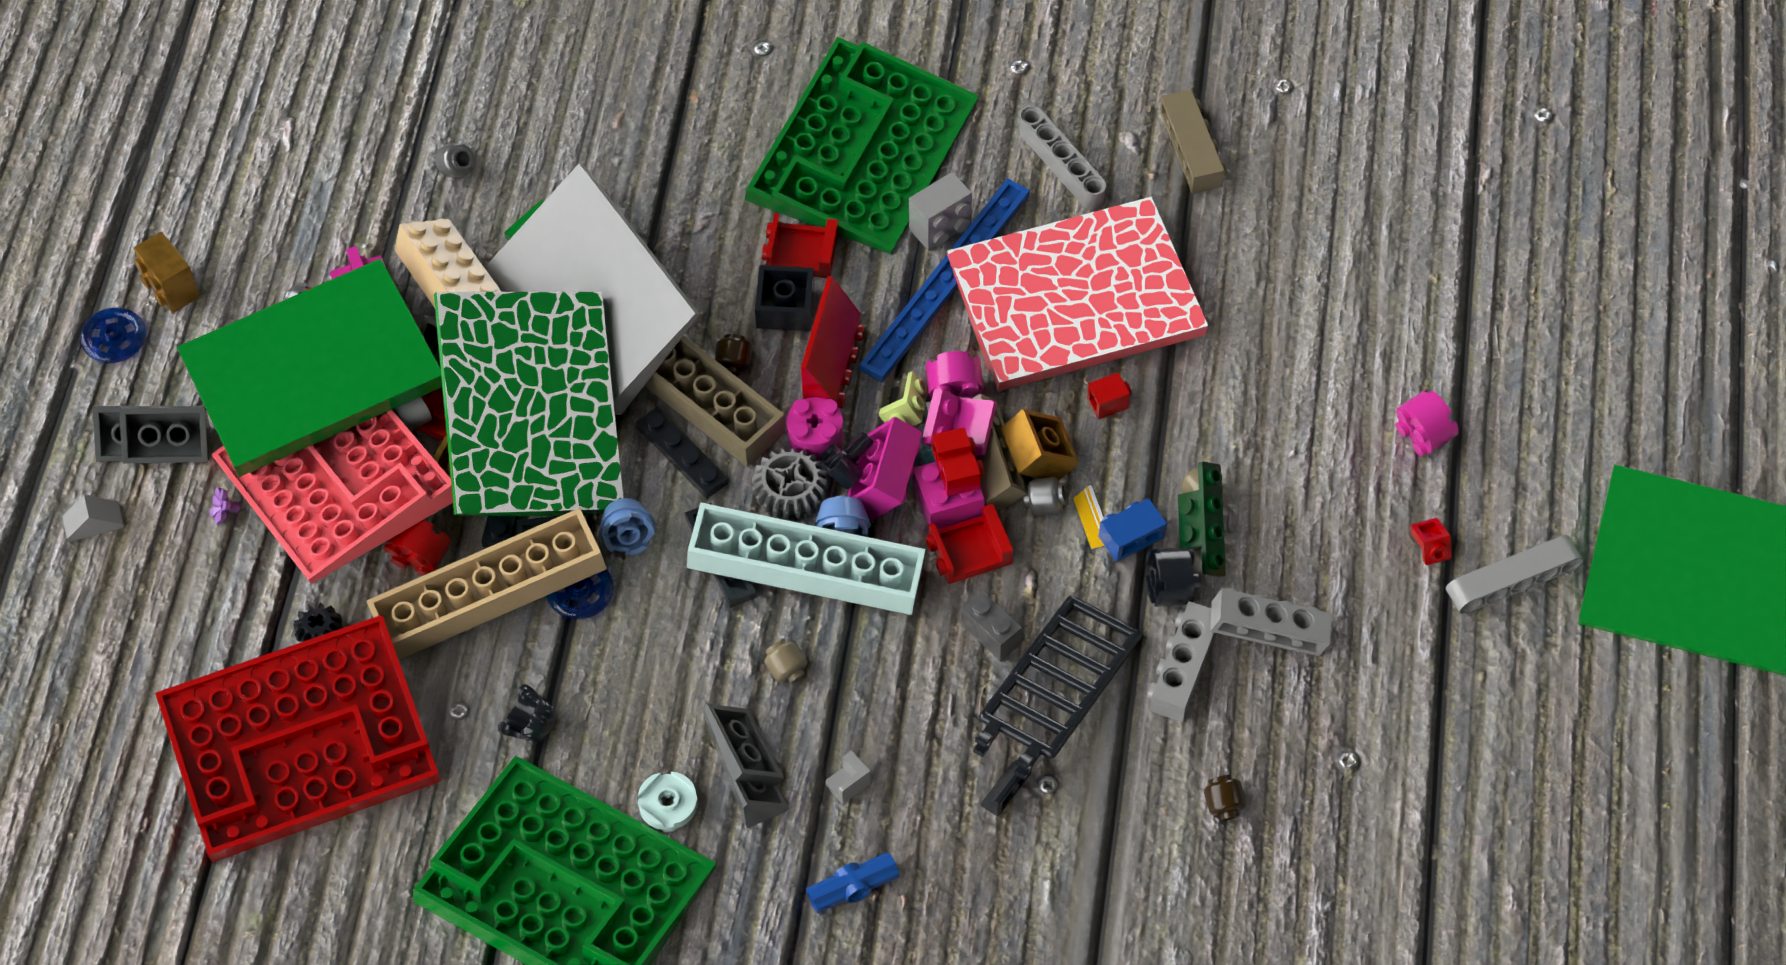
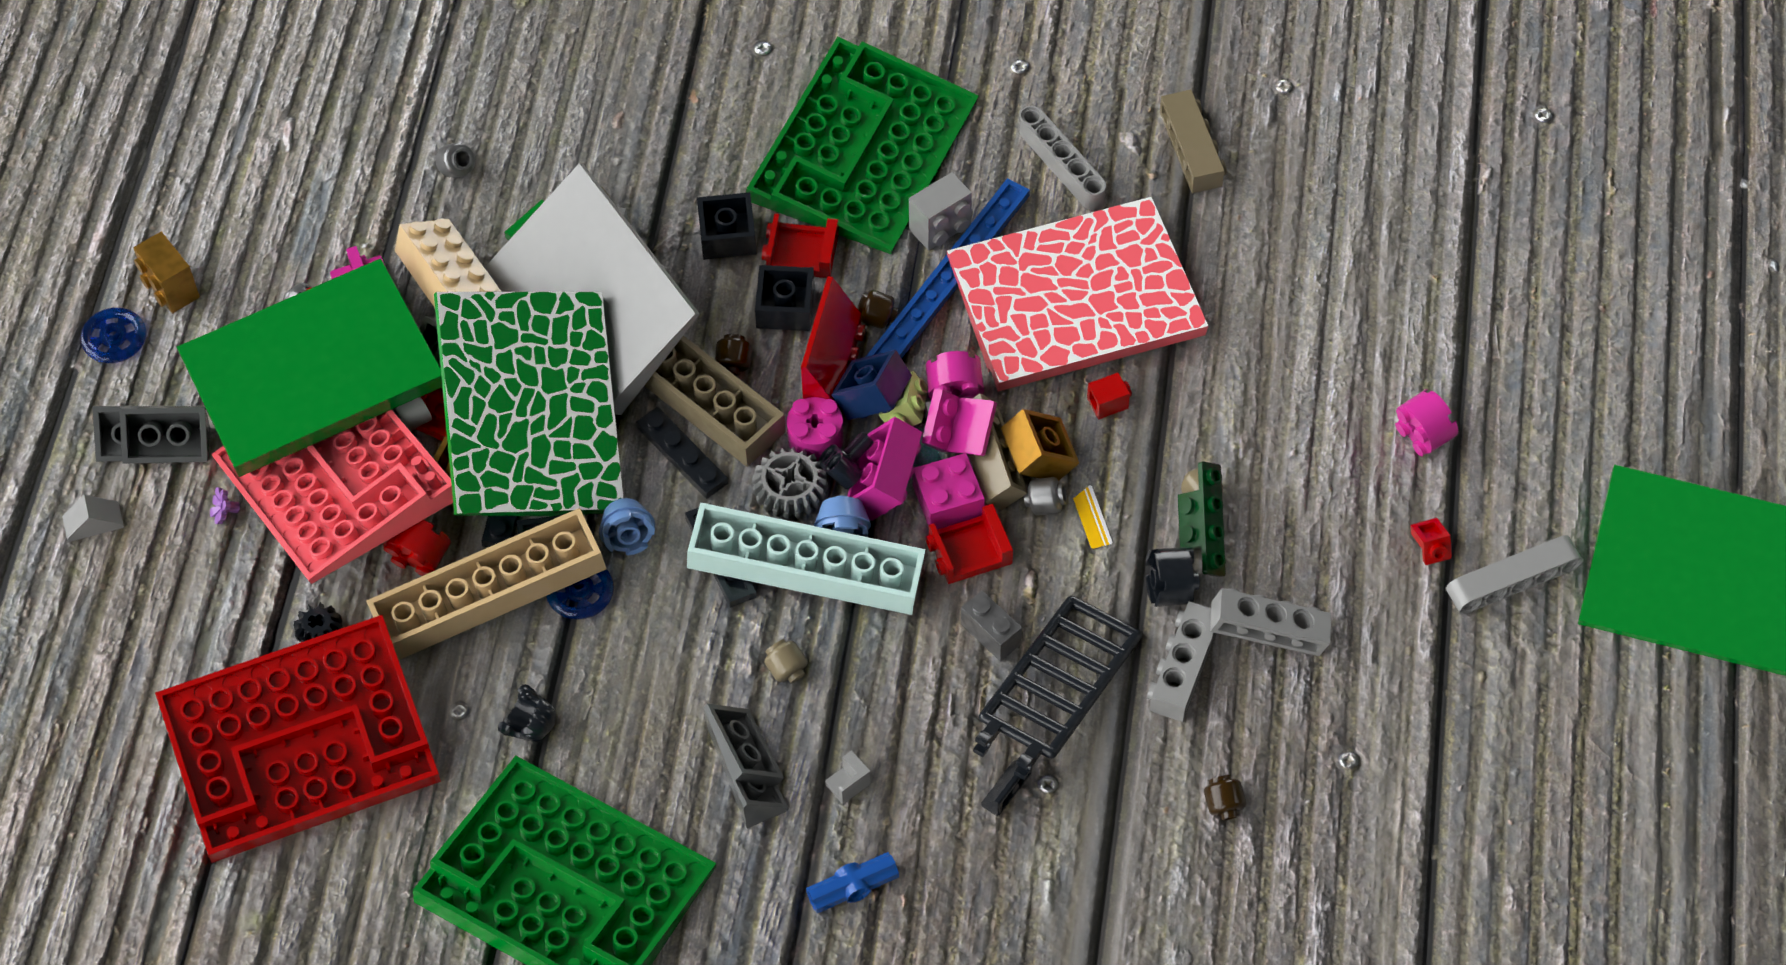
light aqua plate [638,772,698,833] -> none
red brick [932,427,984,496] -> none
blue brick [1098,498,1167,562] -> none
none -> black brick [697,192,757,260]
none -> dark blue brick [831,350,912,420]
none -> dark brown head [857,290,898,329]

